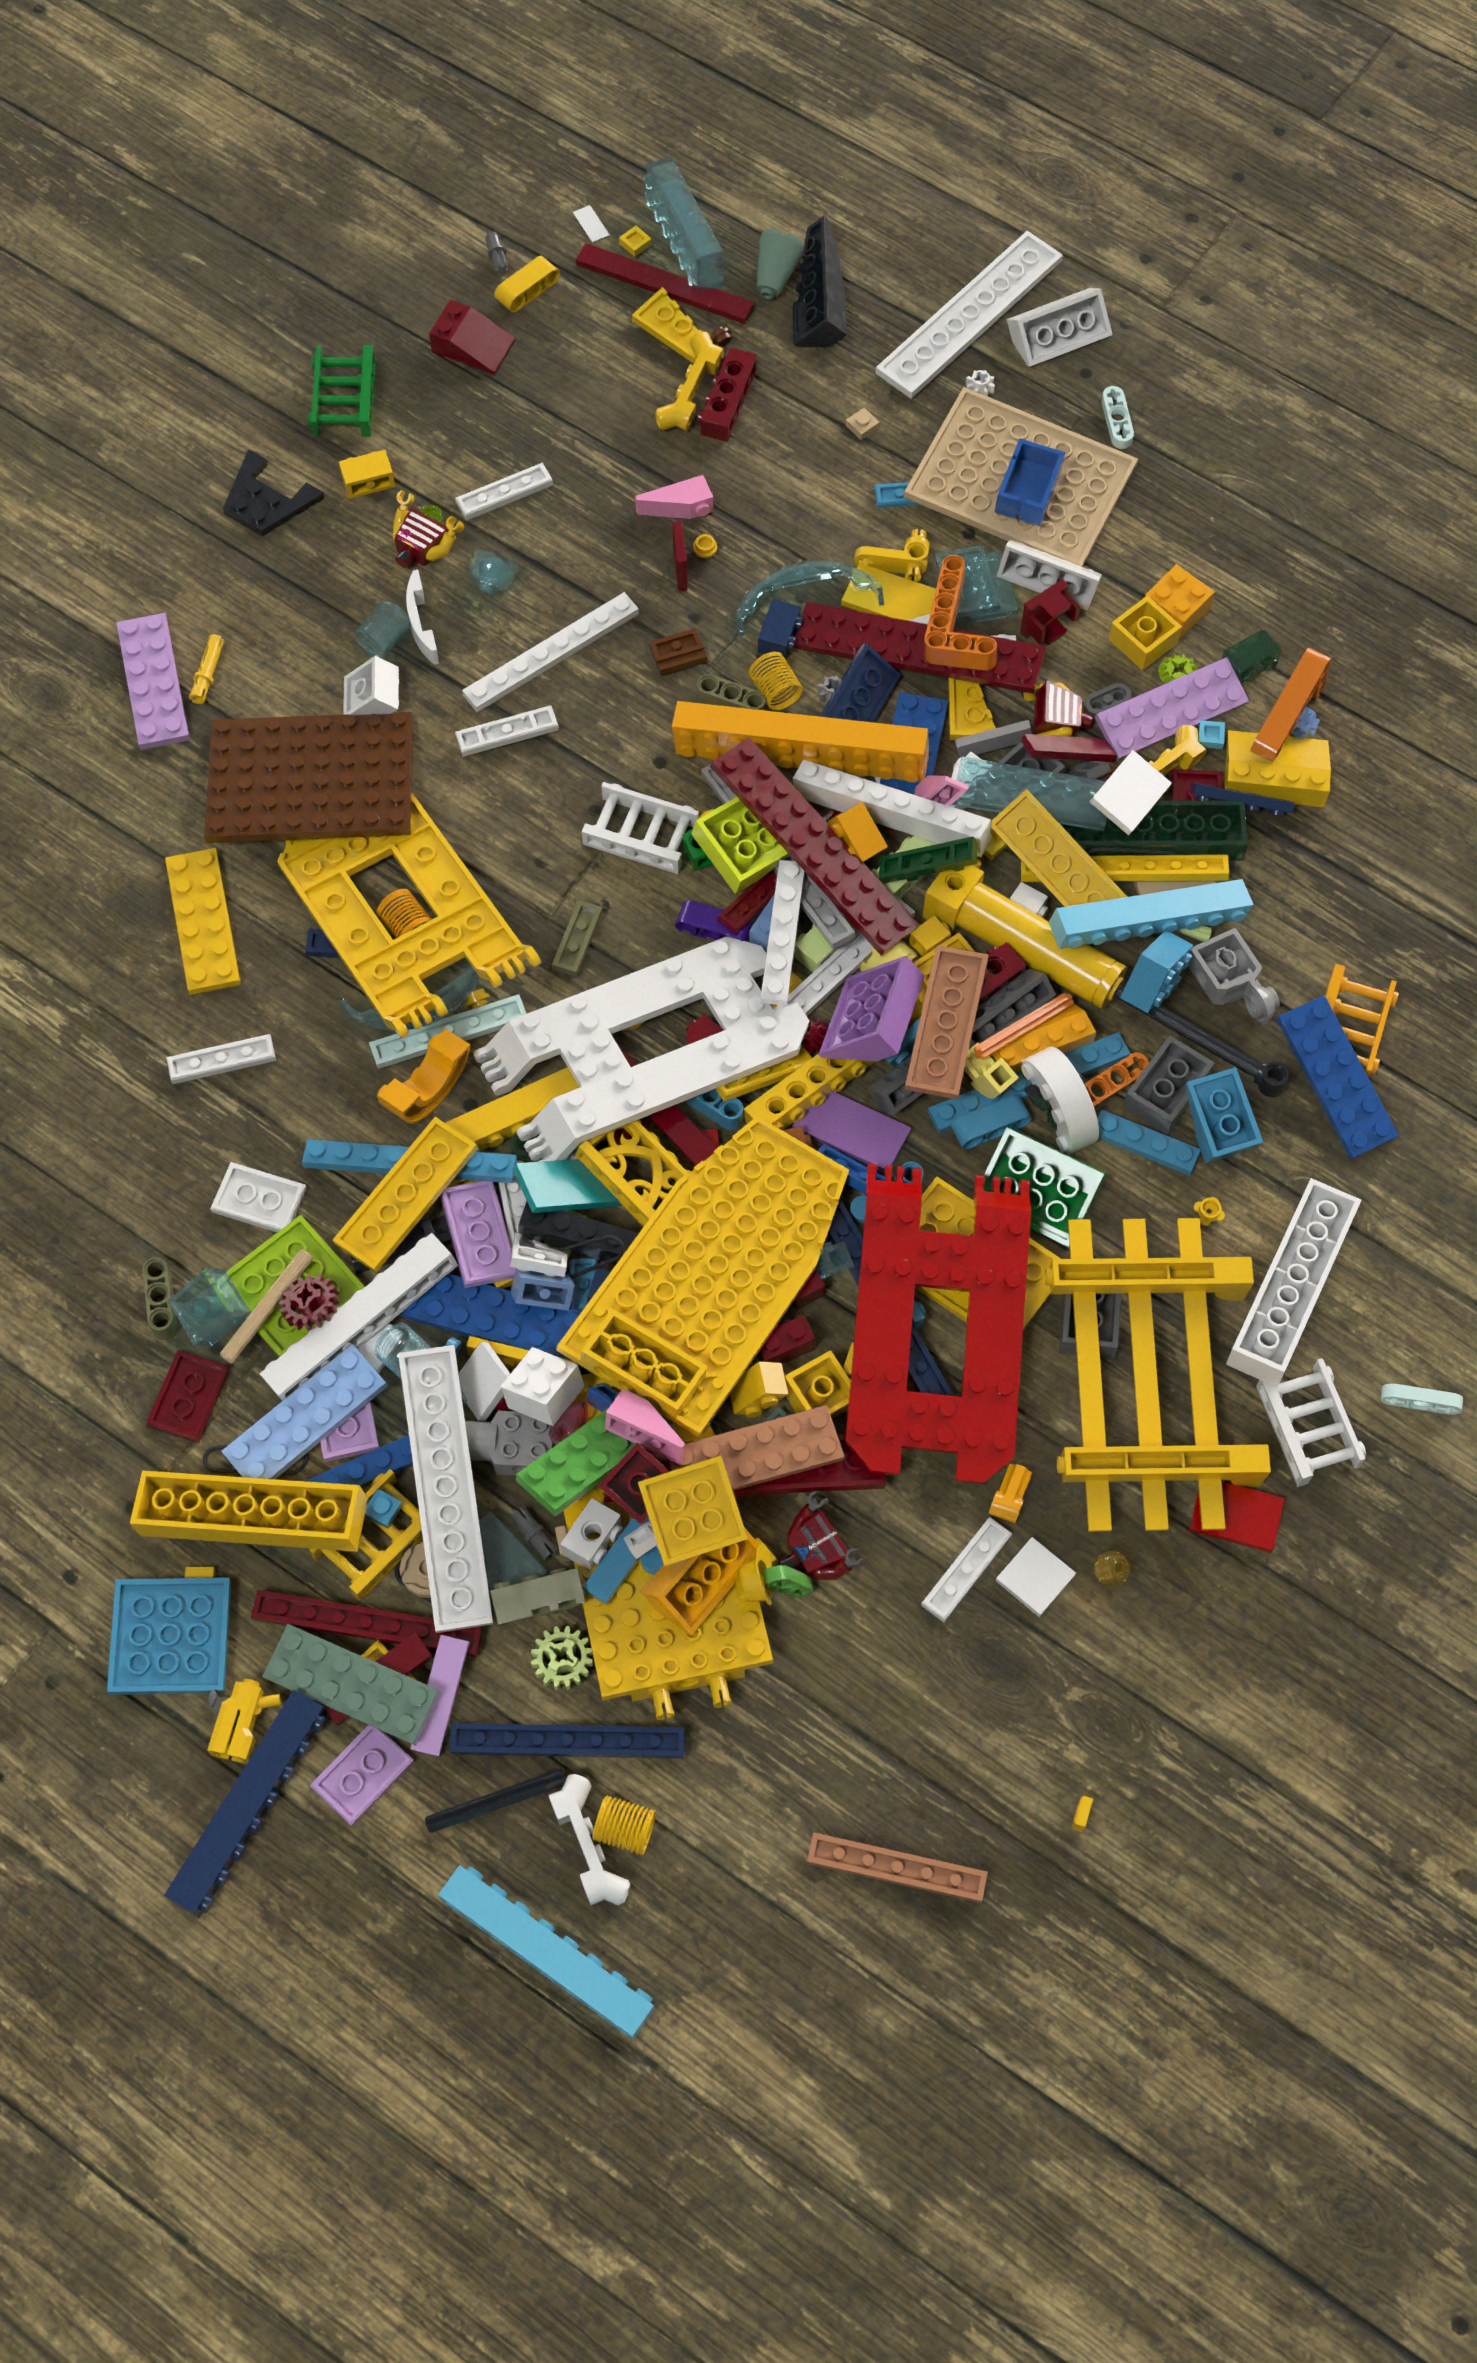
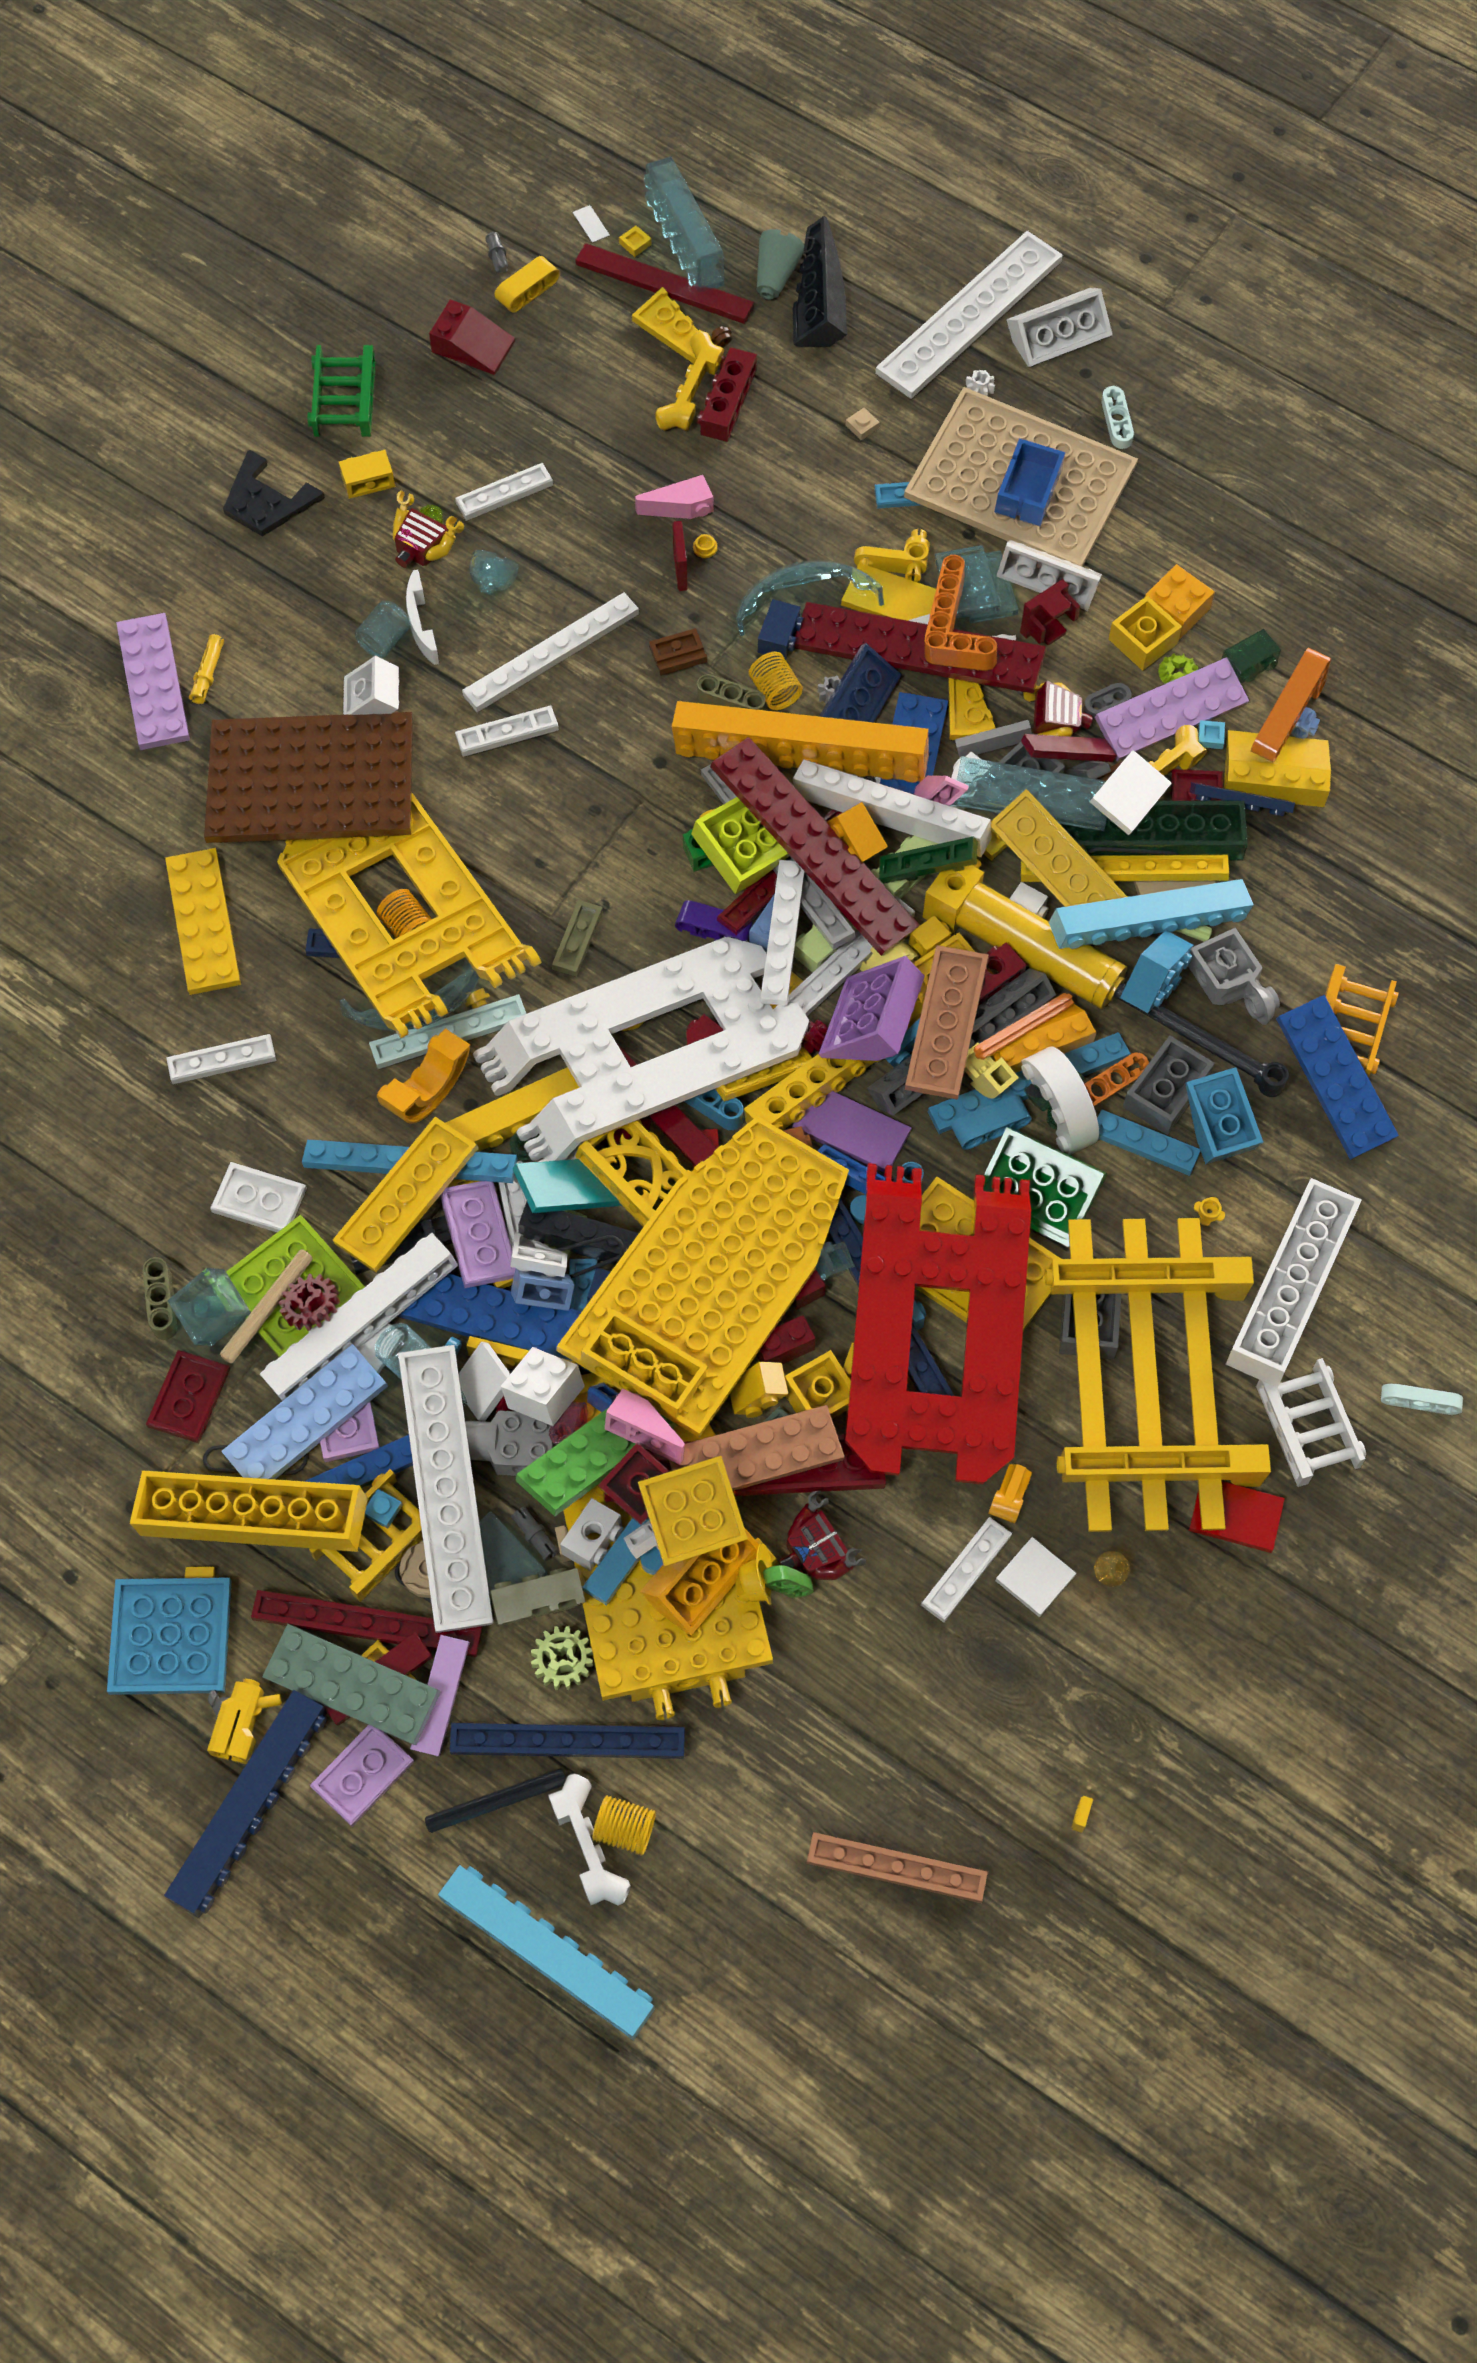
white fence [582,782,699,874] -> none

